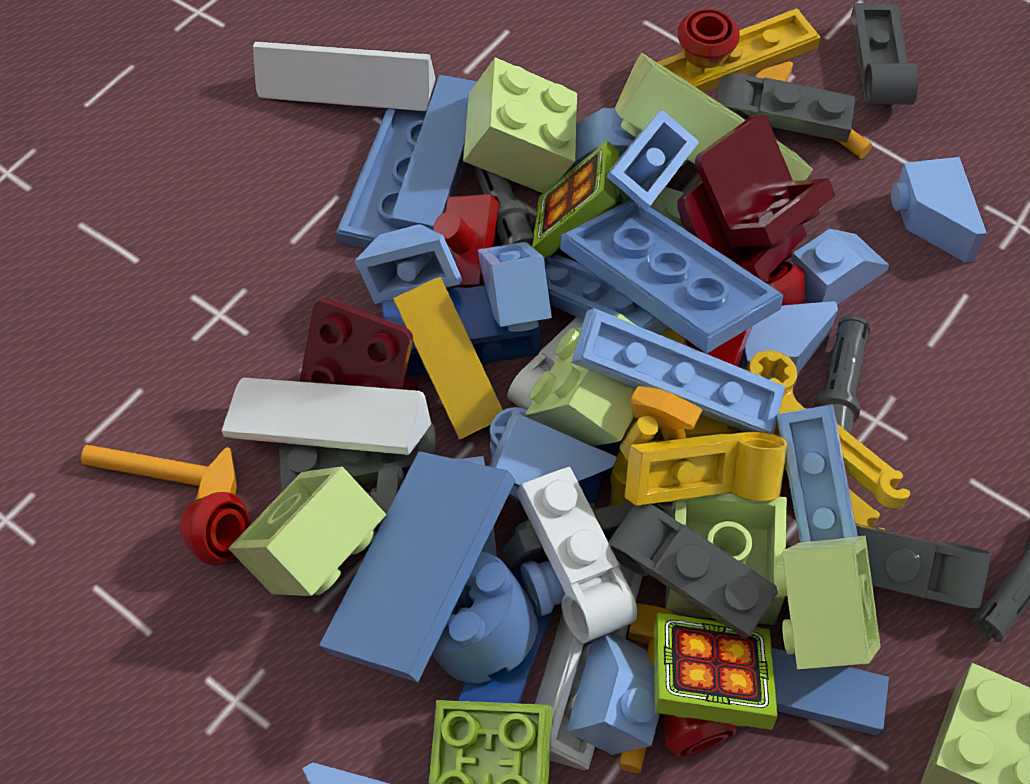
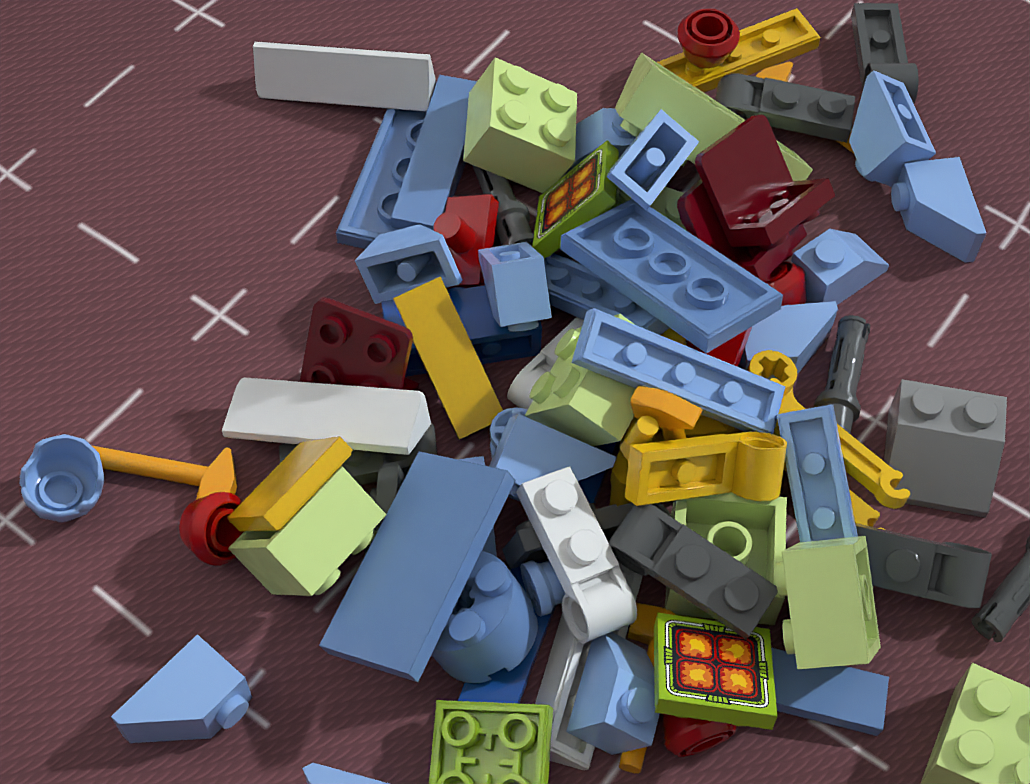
none -> light blue hair [19,434,104,522]
none -> light blue slope [111,634,253,743]
none -> yellow tile [227,436,353,532]
none -> light blue slope [849,70,936,187]
none -> light grey slope [884,379,1007,518]

